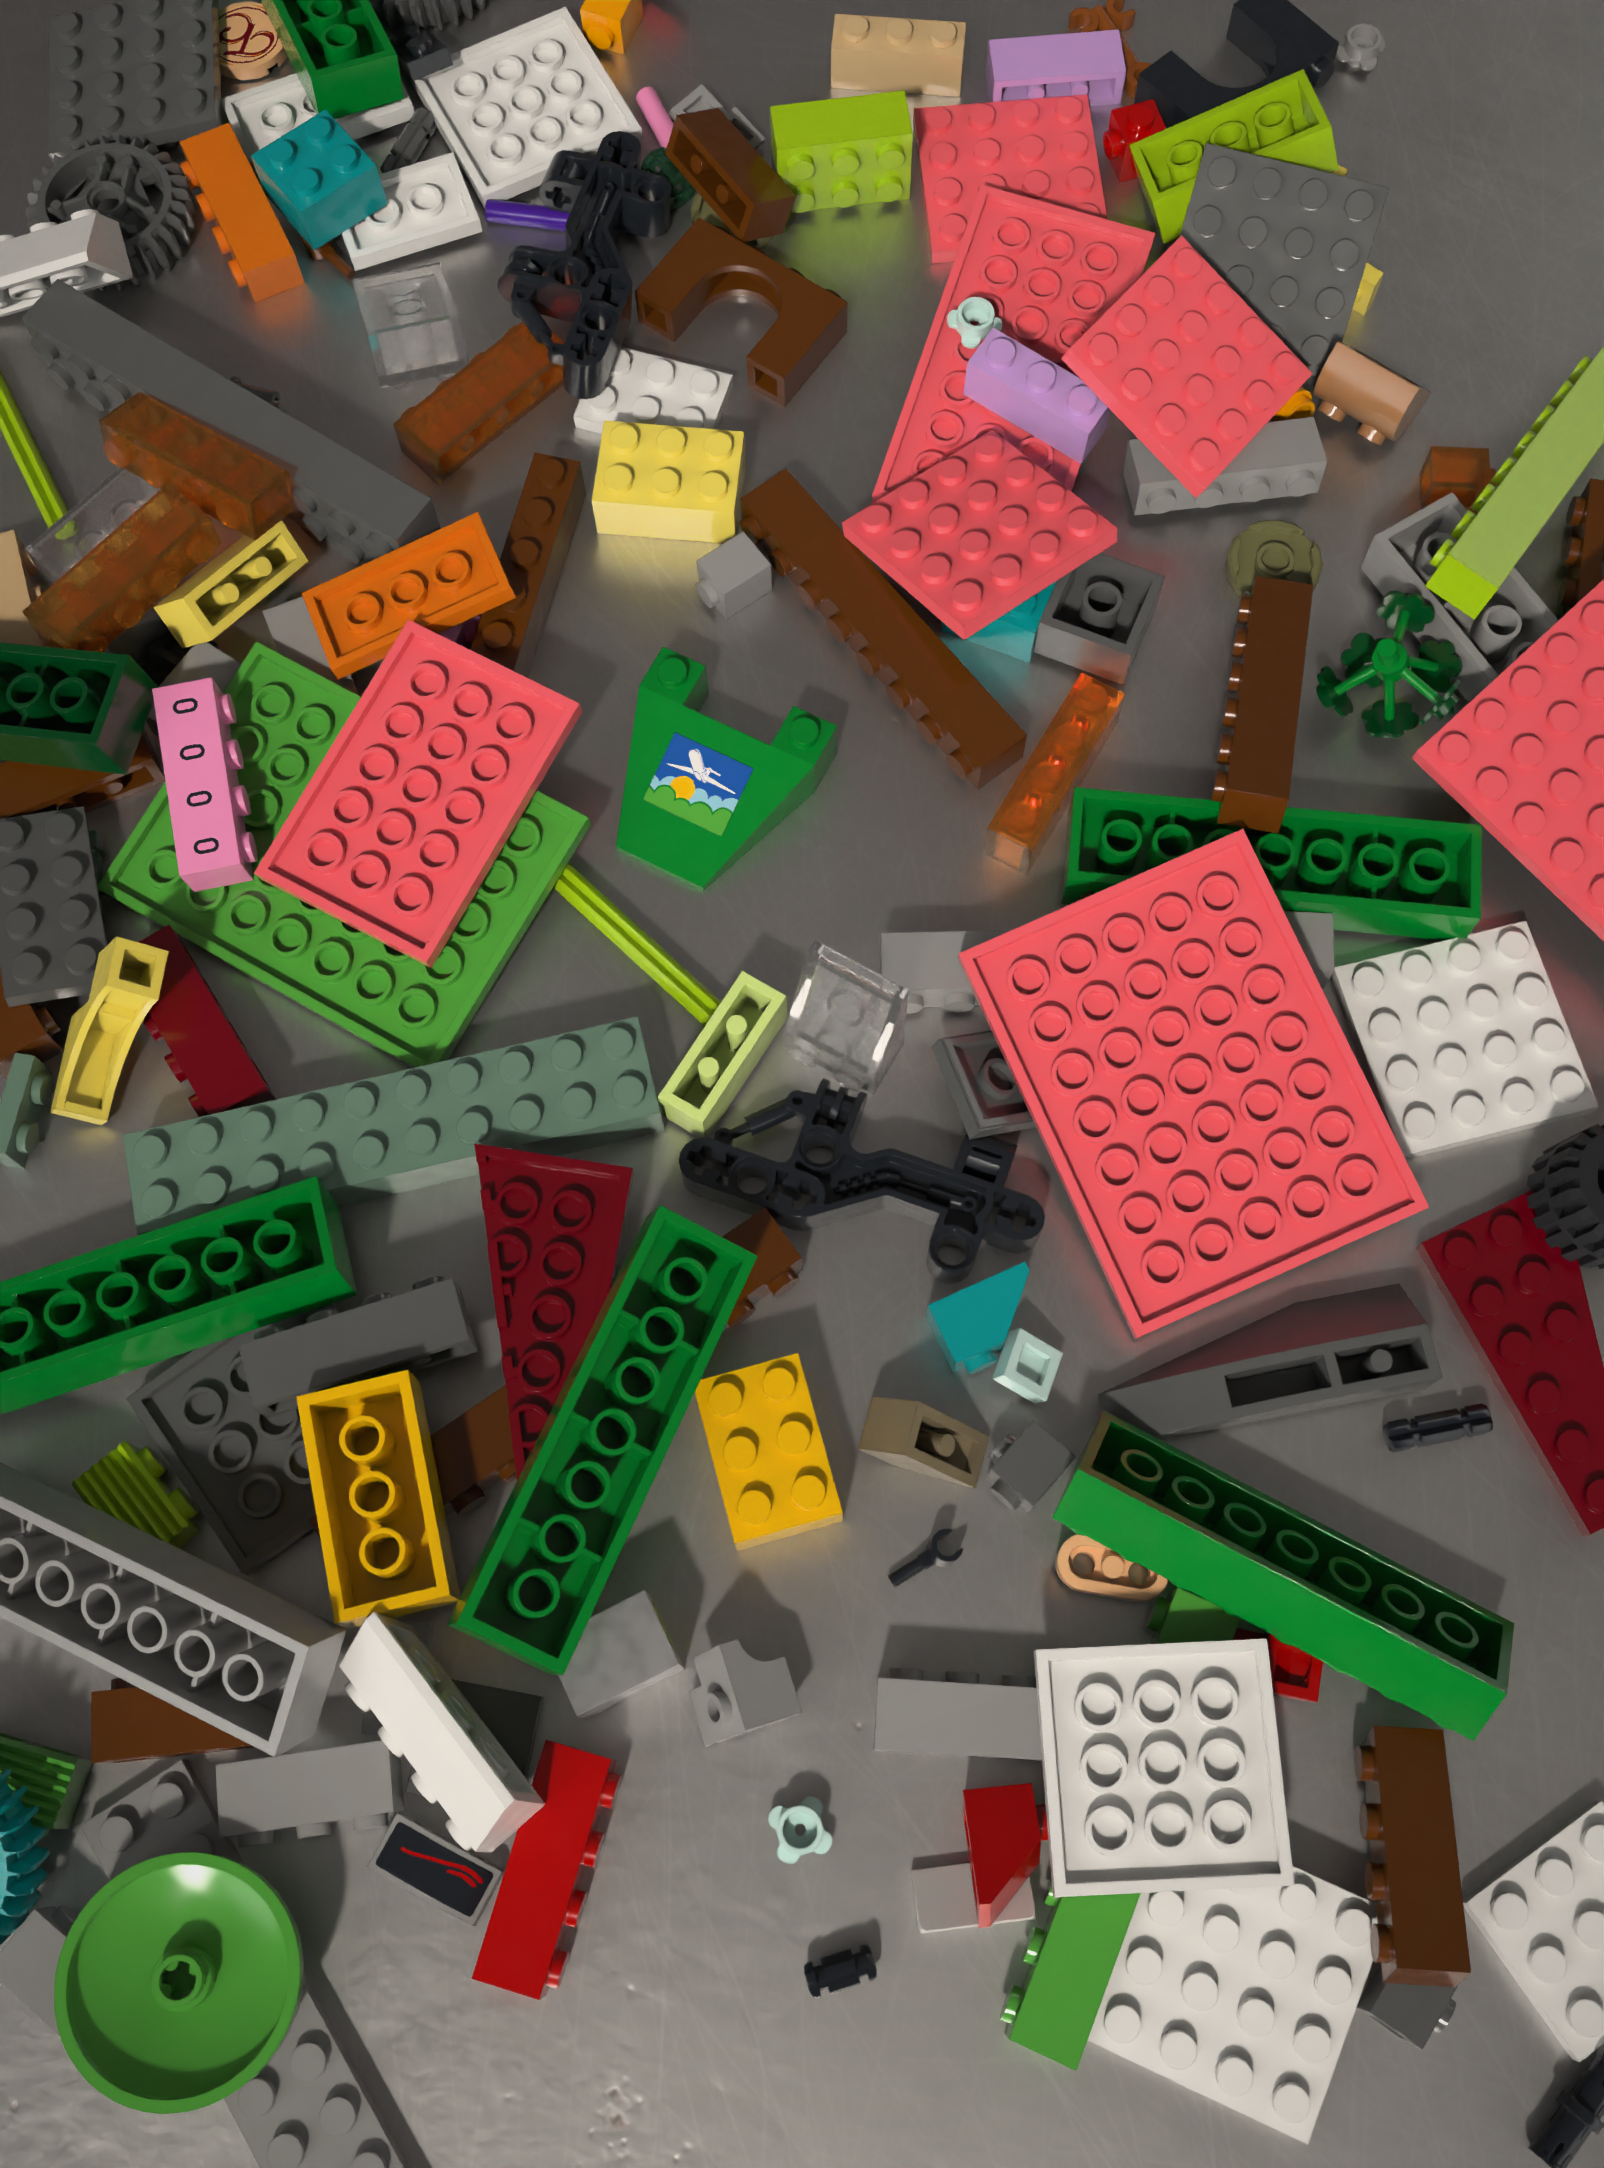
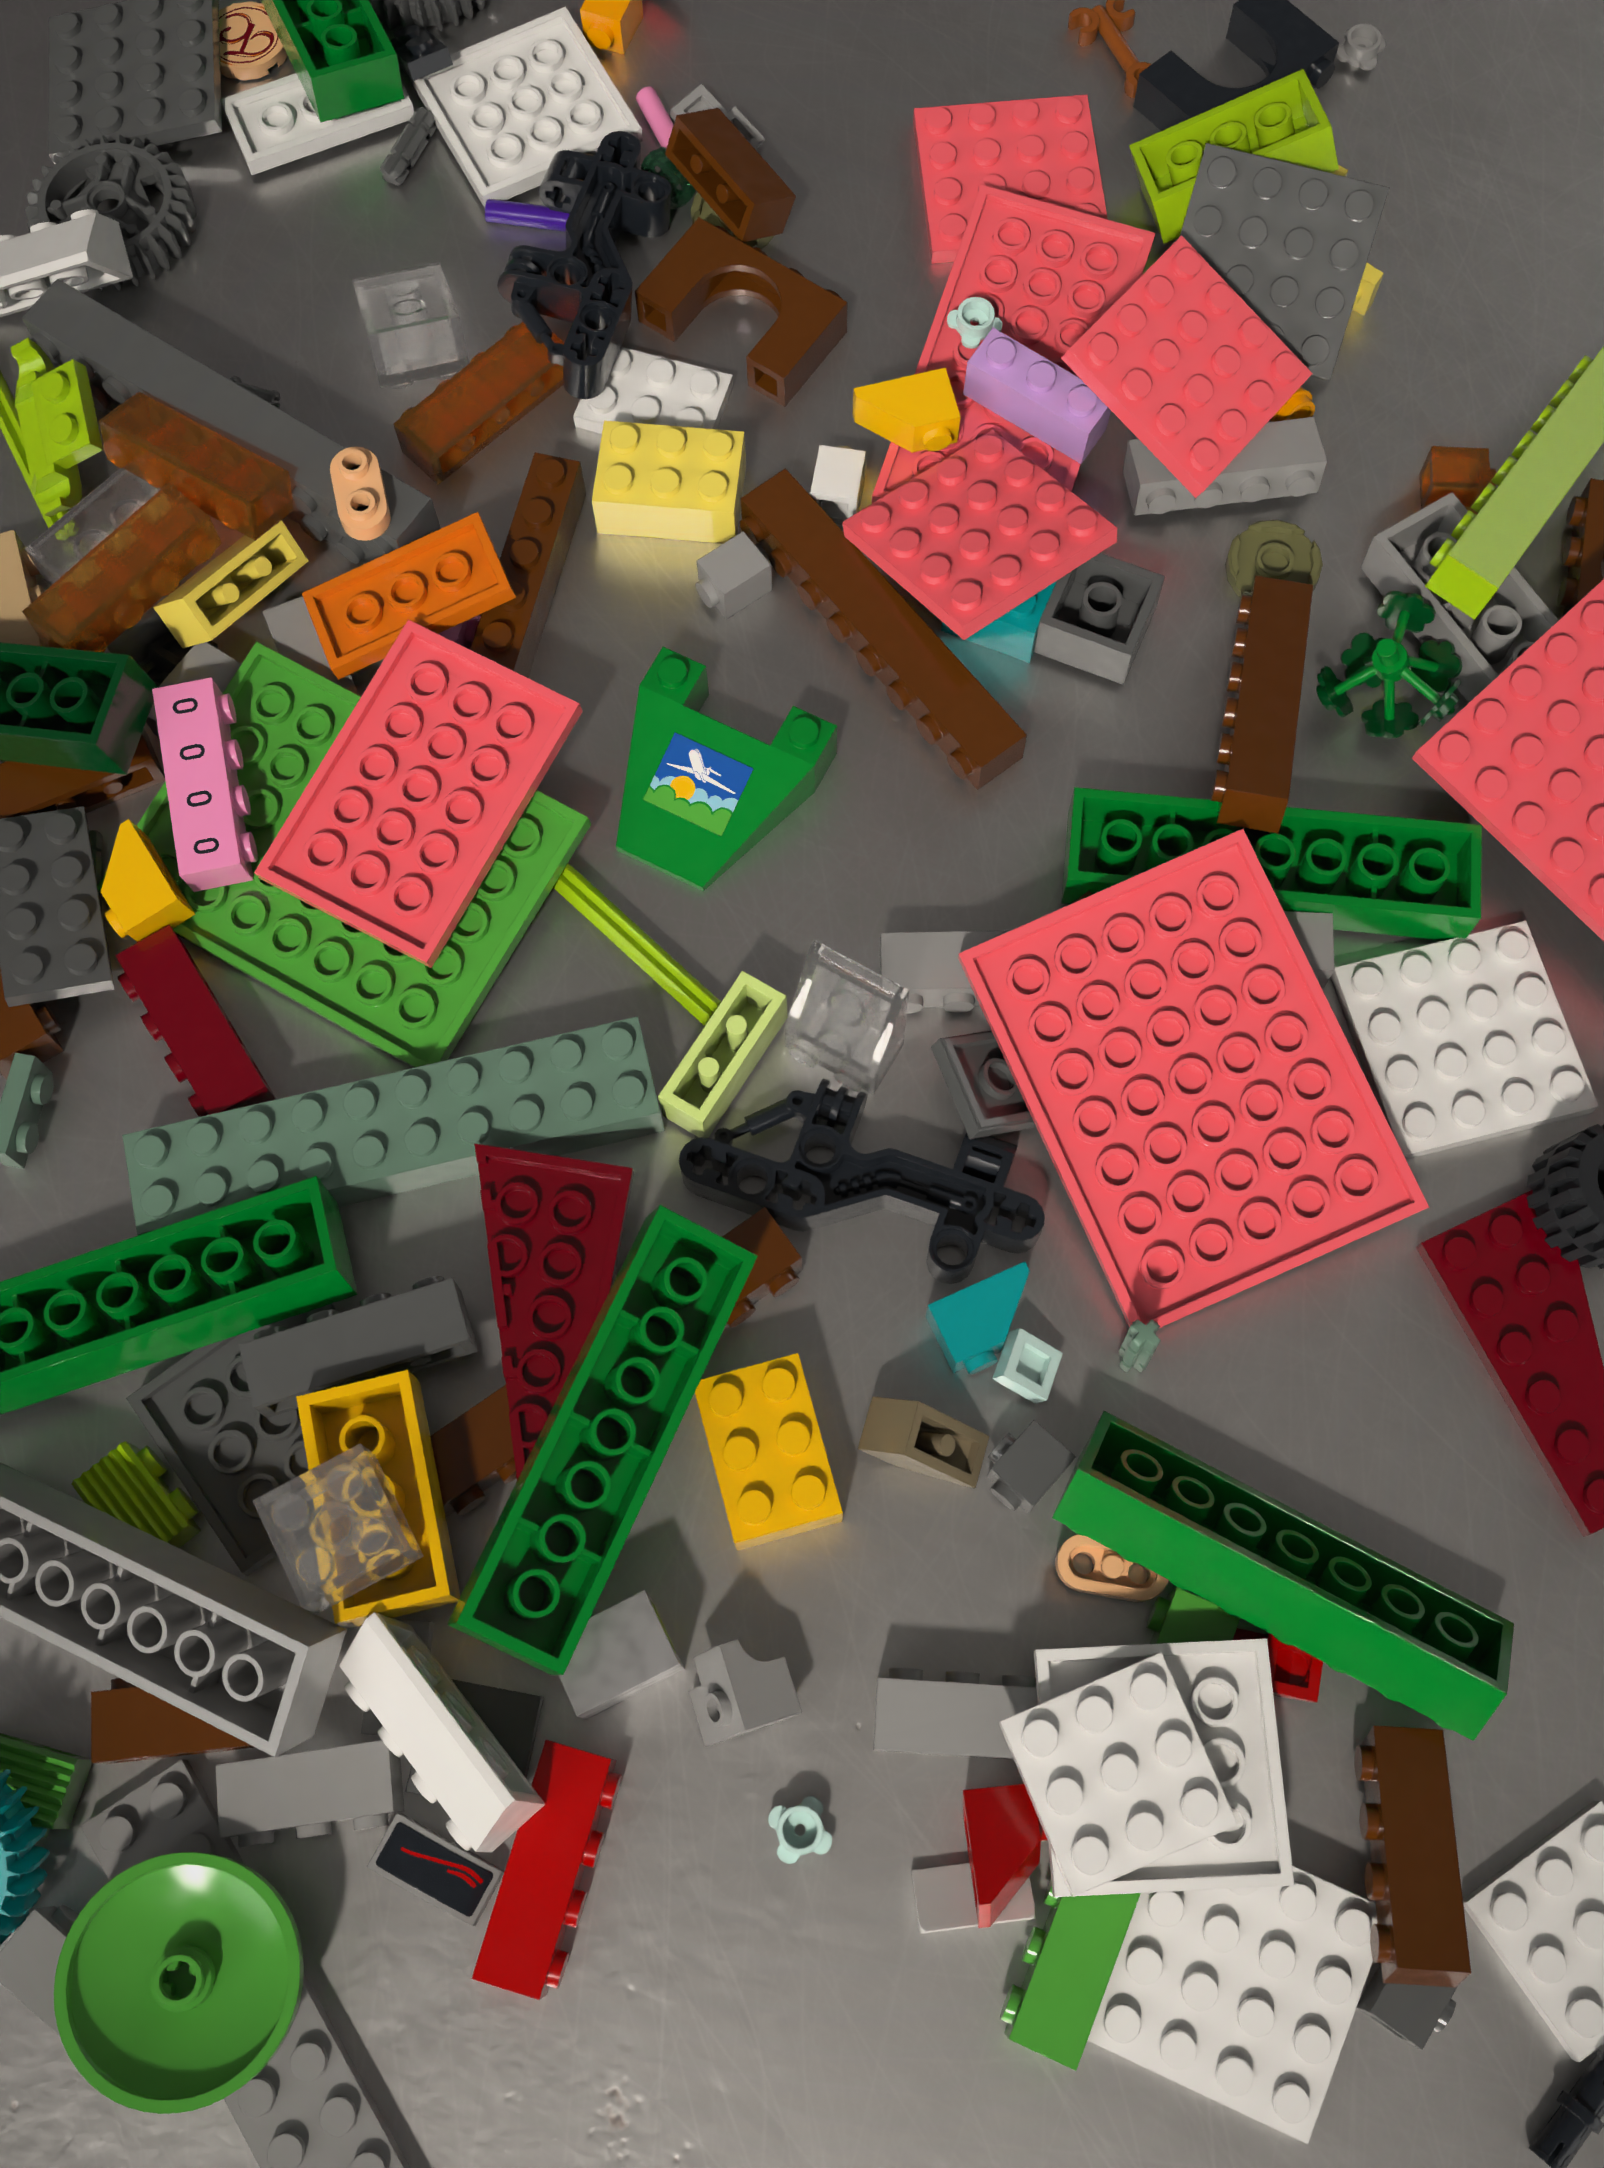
light yellow arch [50,936,169,1125] -> none
orange brick [179,123,305,303] -> none
teal brick [251,109,388,251] -> none
reddish brown hand [300,235,356,279] -> none
white plate [341,152,482,271] -> none
lime brick [770,90,913,213] -> none
black piece [804,1944,877,1999] -> none
tan brick [831,14,966,97] -> none
black hand [888,1529,963,1588] -> none
clear orange brick [983,672,1125,876] -> none
lavender brick [985,29,1126,107] -> none
dark grey wedge [1097,1283,1443,1439] -> none
red brick [1103,99,1167,183] -> none
medium nougat brick [1314,341,1432,446] -> none
black axle [1383,1403,1493,1452] -> none
none -> lime plate [10,337,103,517]
none -> yellow slope [101,819,195,942]
none -> clear brick [253,1443,424,1614]
none -> light nougat plate [330,446,391,541]
none -> white brick [810,445,866,524]
none -> yellow slope [852,367,961,453]
none -> white plate [999,1652,1238,1897]
none -> sand green axle [1118,1319,1161,1373]

